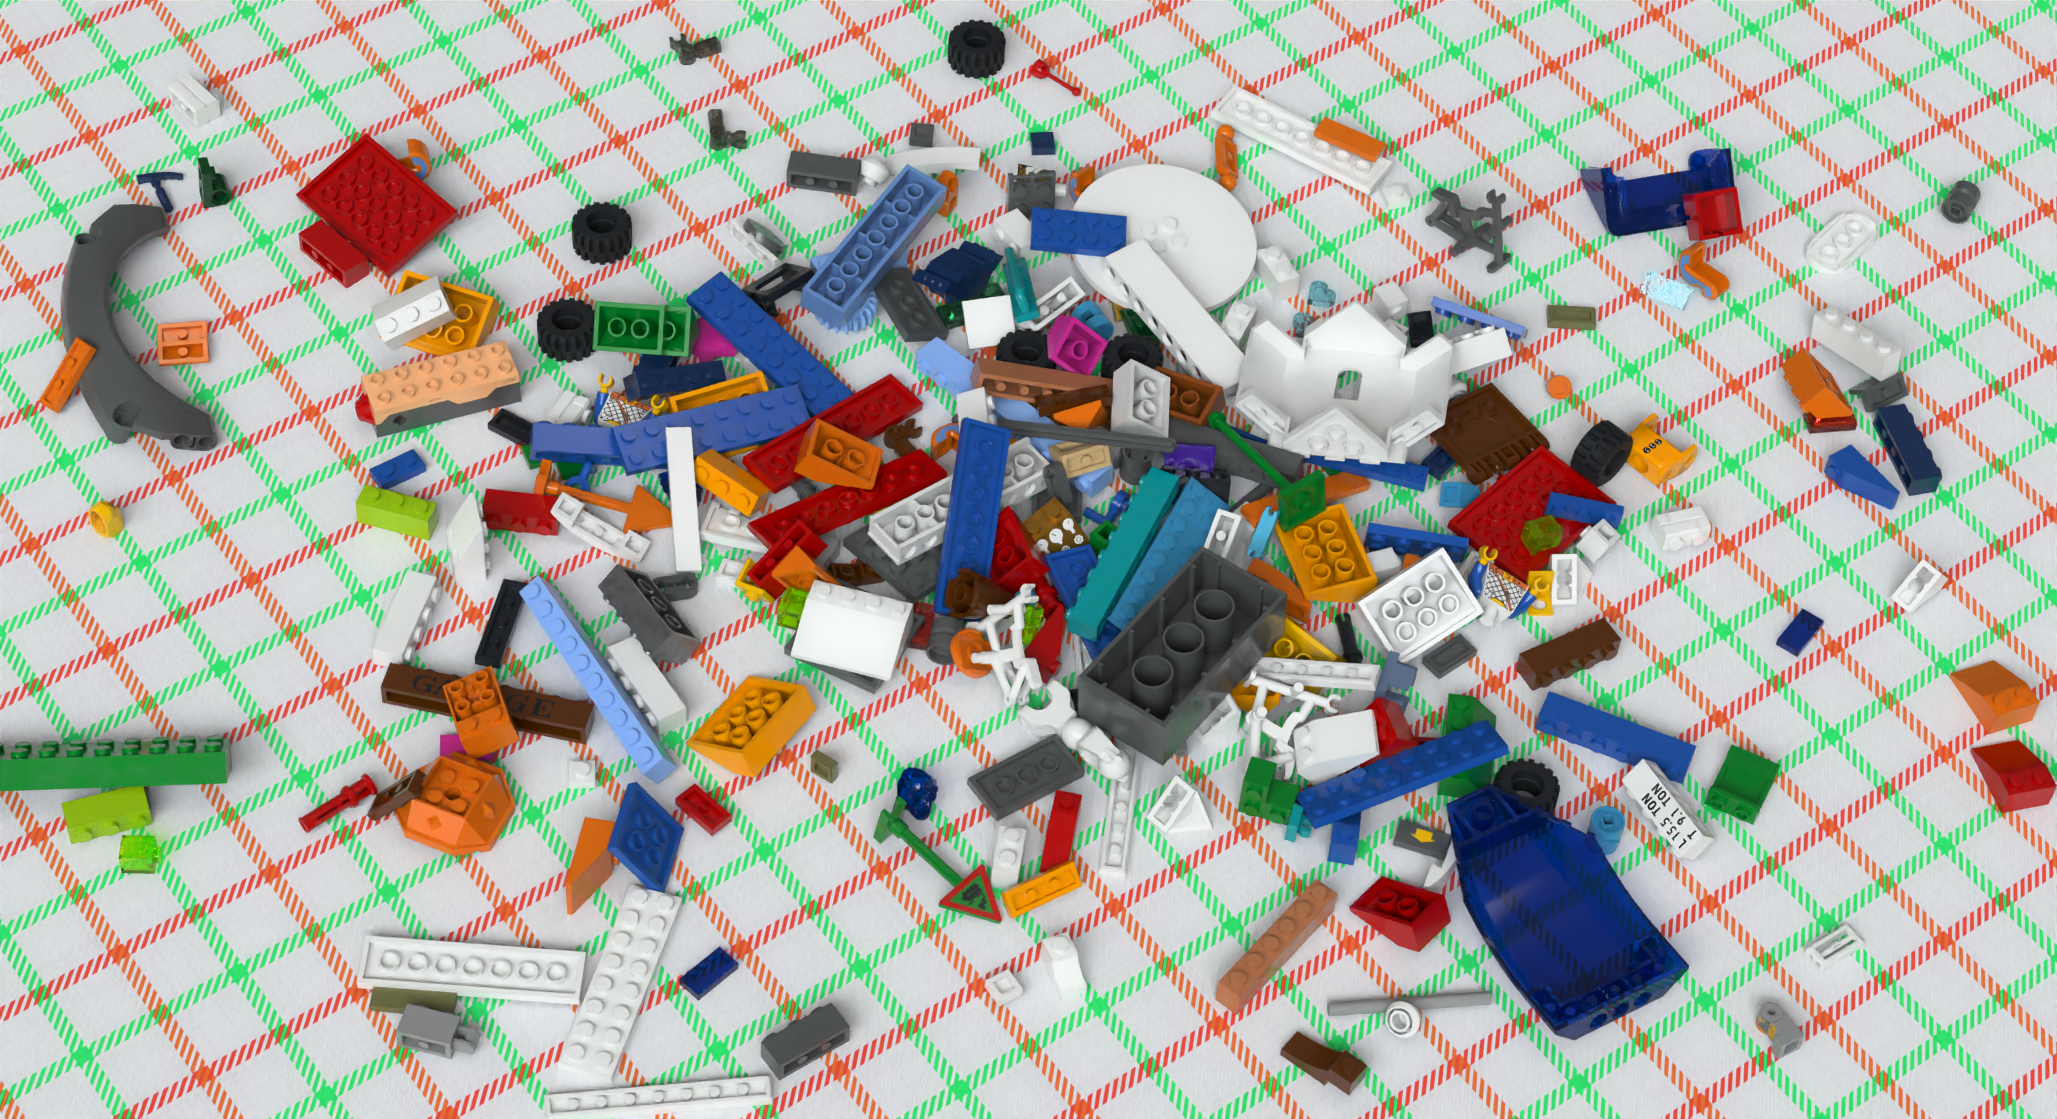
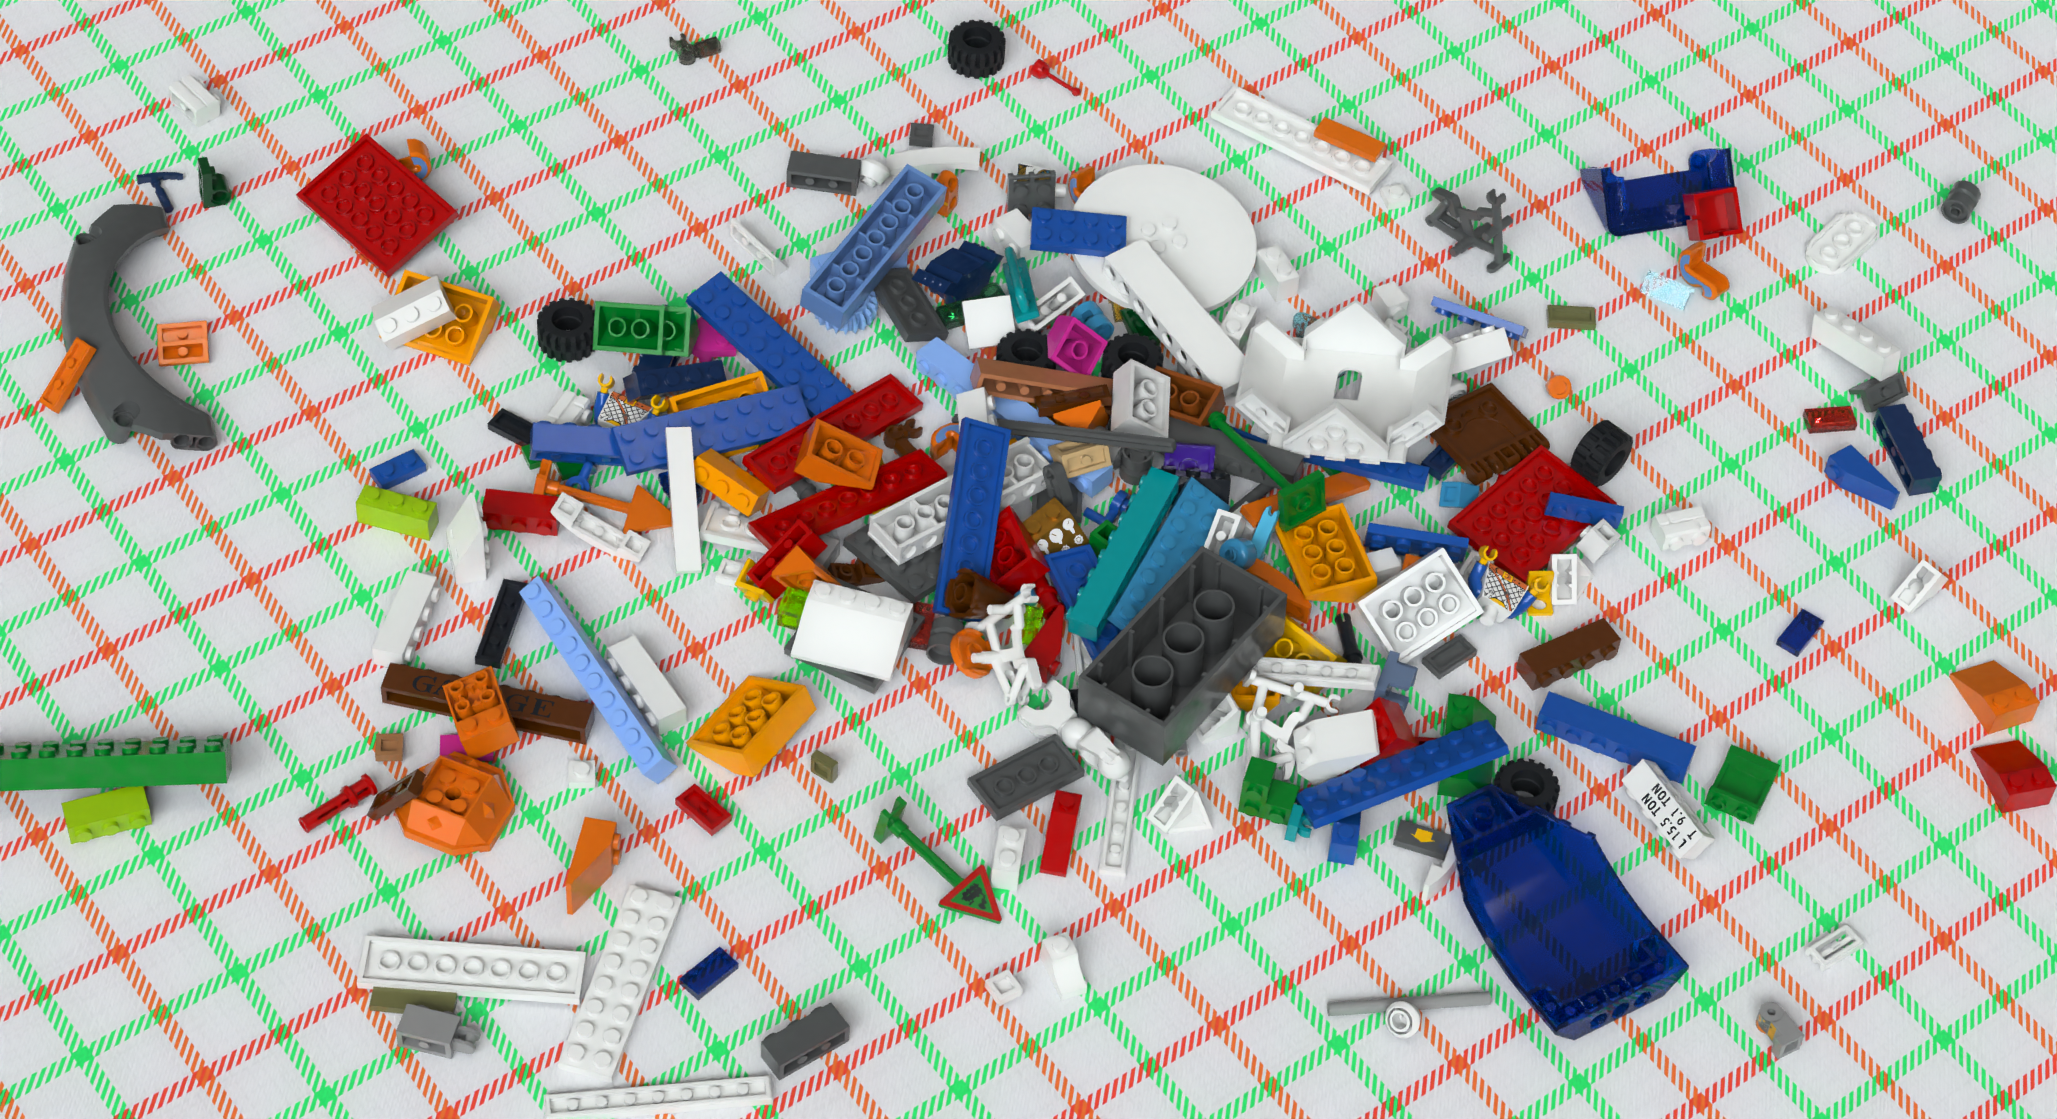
yellow rock [88,501,124,538] -> none
clear neon green brick [118,835,162,874] -> none
red brick [298,219,369,289] -> none
light nougat piece [355,340,521,438] -> none
black tyre [572,202,632,265] -> none
flat silver brick [598,564,701,665] -> none
blue plate [607,782,684,893] -> none
dark grey beam [653,573,698,602] -> none
clear smoke bar [708,109,747,151] -> none
black panel [741,263,815,317] -> none
dark grey tile [743,218,786,254] -> none
clear blue hair [895,767,938,821] -> none
light orange plate [1000,860,1082,918] -> none
dark blue tile [1029,132,1055,155] -> none
orange plate [1215,124,1238,192] -> none
nougat brick [1215,879,1338,1015] -> none
reddish brown slope [1280,1031,1368,1095] -> none
clear light blue tile [1307,281,1336,308] -> none
red slope [1349,876,1451,952] -> none
black tile [1407,310,1434,348] -> none
clear neon green brick [1520,515,1564,556] -> none
dark azure wheel [1585,806,1625,855] -> none
light orange piece [1626,413,1698,485] -> none
orange slope [1781,347,1854,419] -> none
none -> medium nougat plate [375,733,404,761]
none -> dark azure head [1219,538,1257,570]

